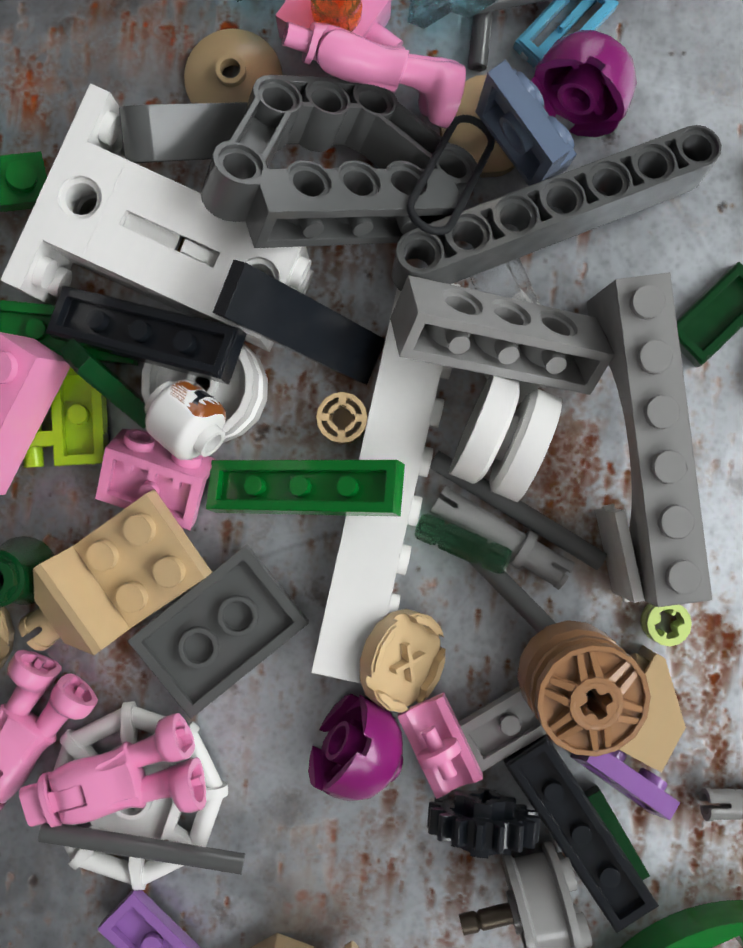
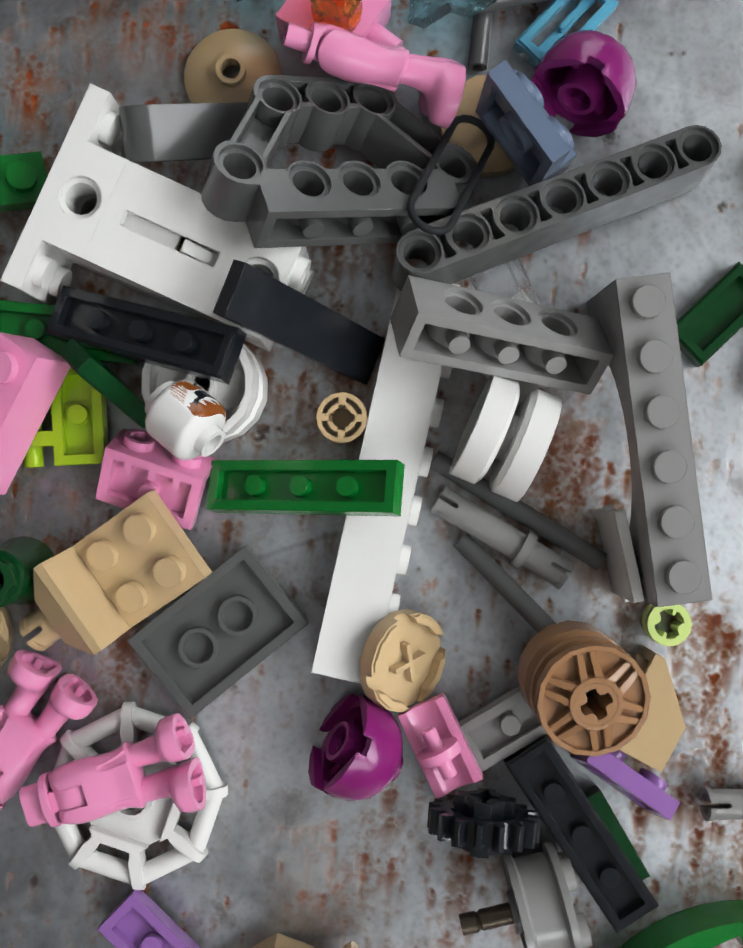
dark grey bar [38,823,245,875] -> none
clear green axle [414,514,512,574] -> none

